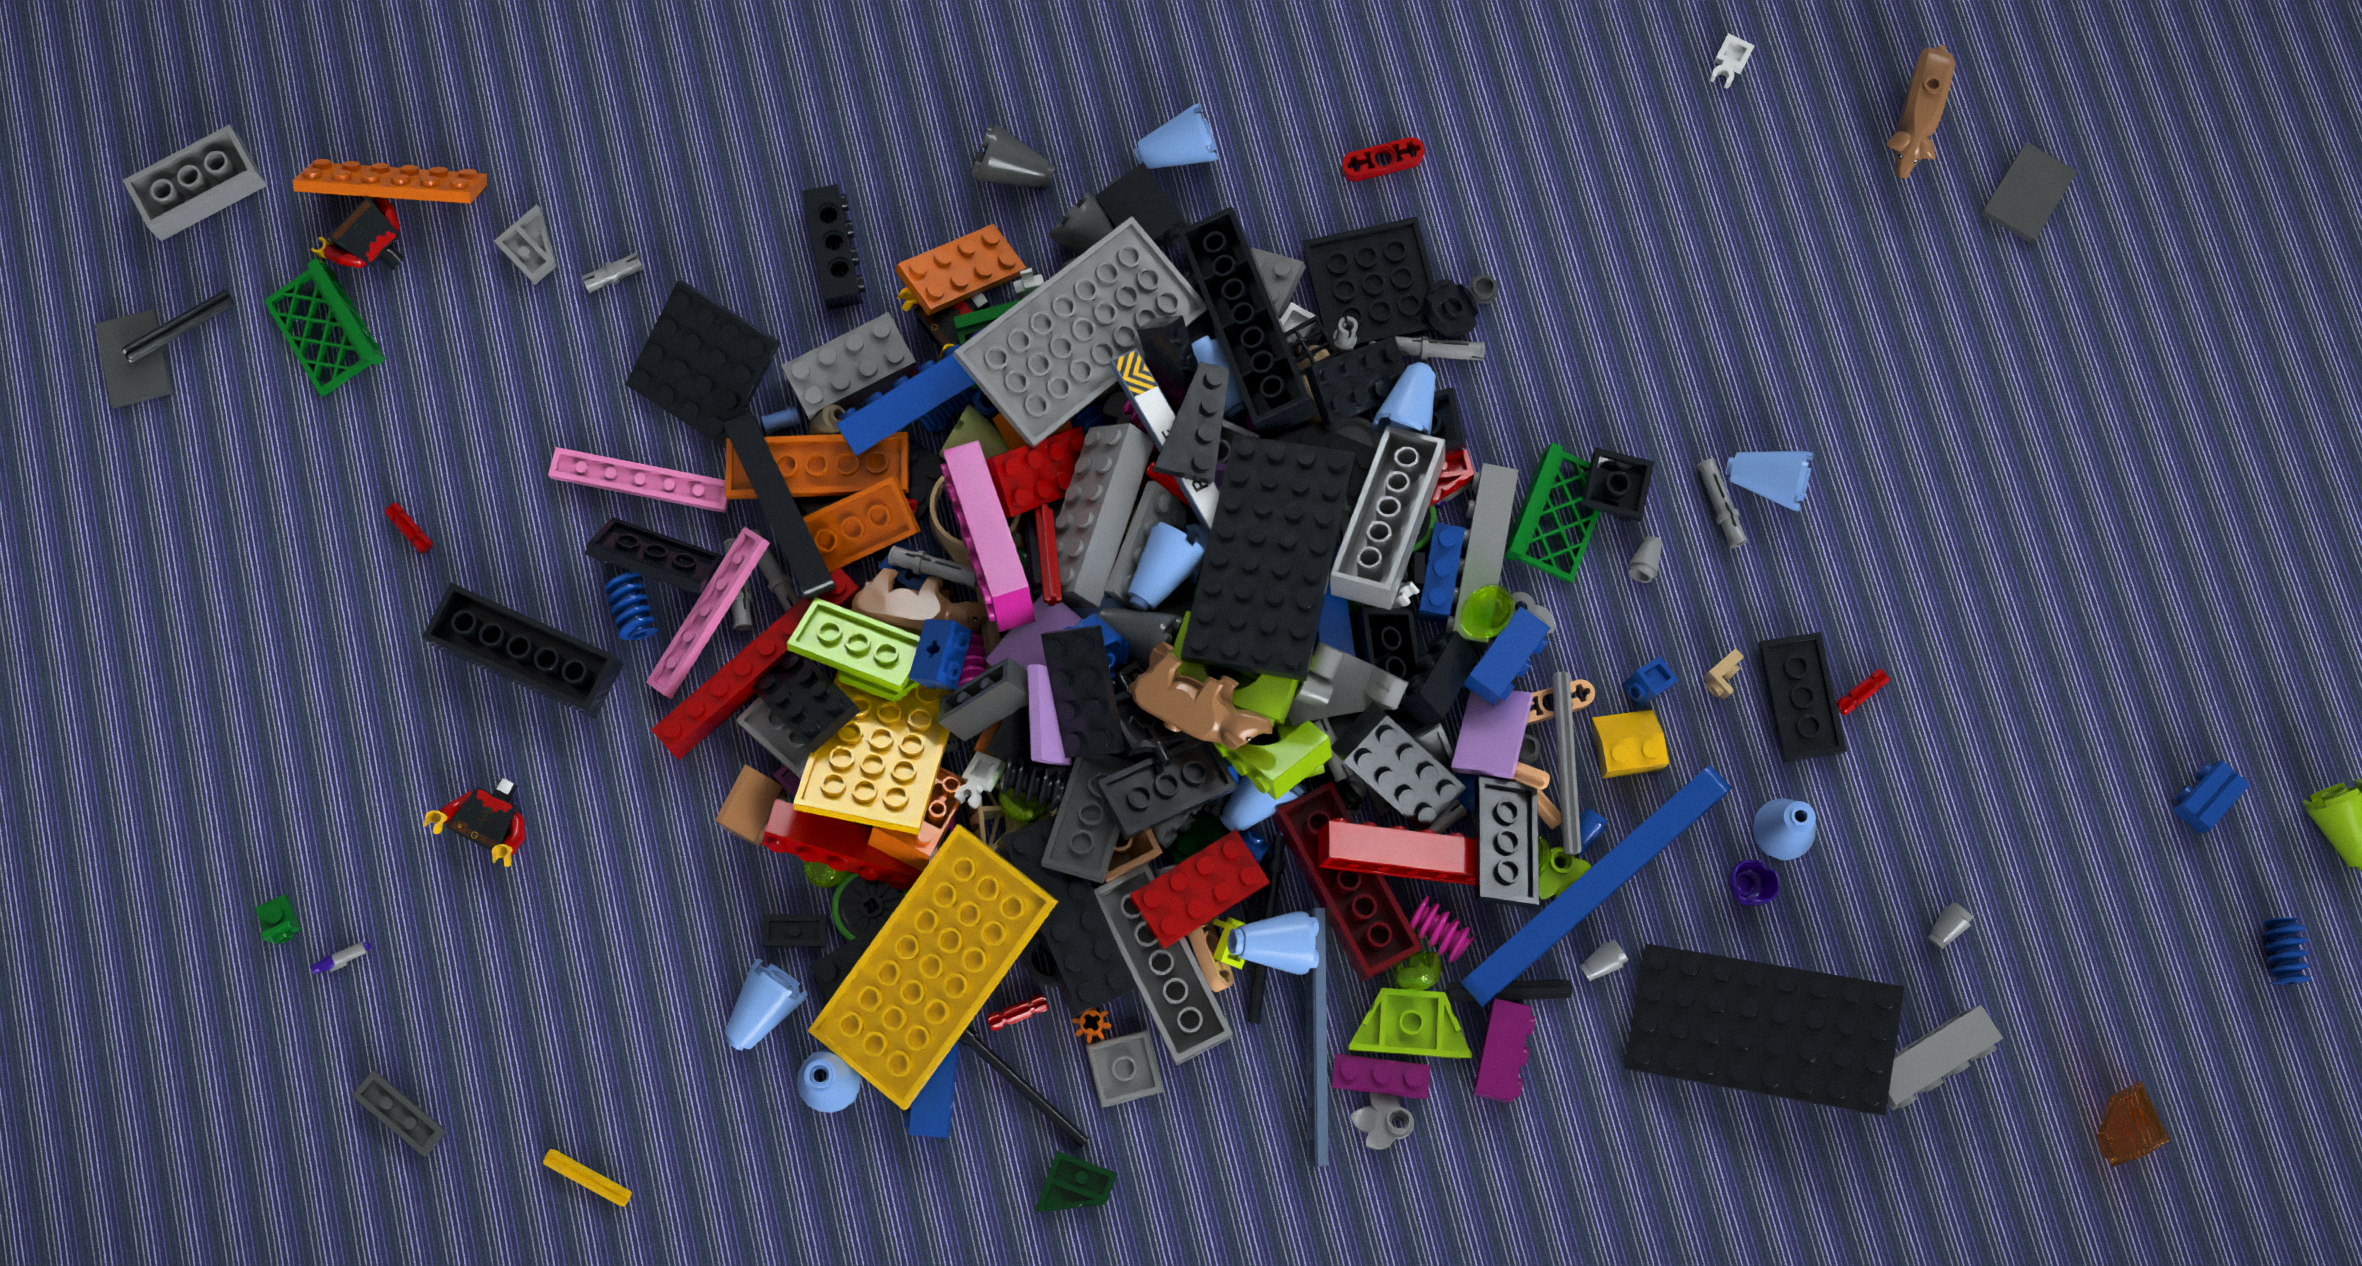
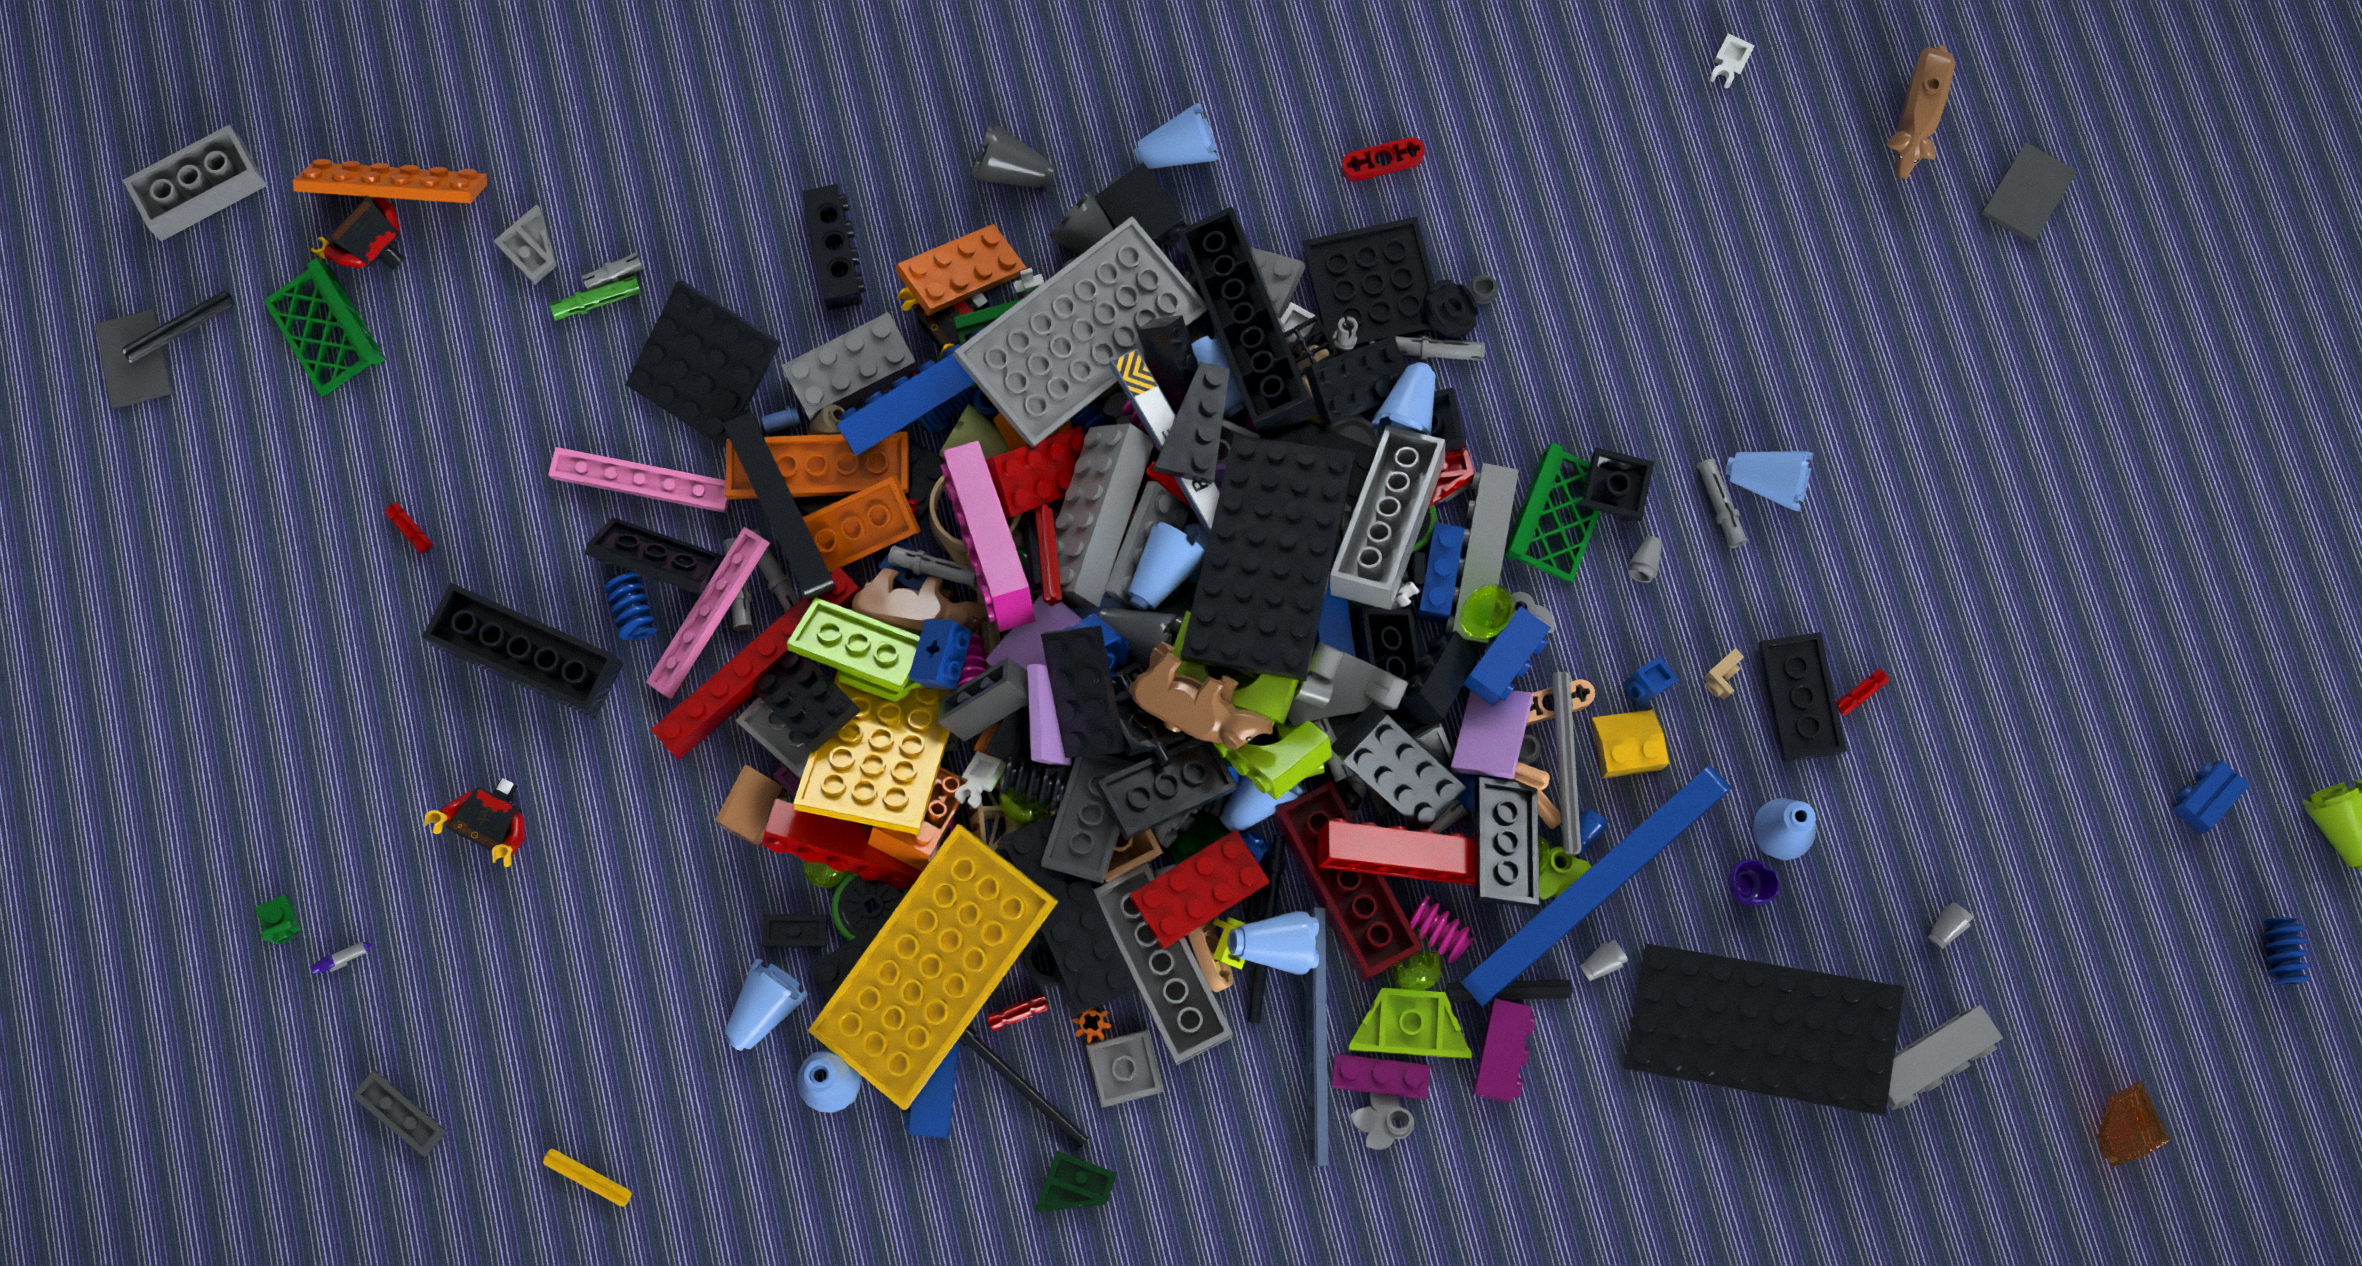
none -> bright green pin [549,276,641,321]

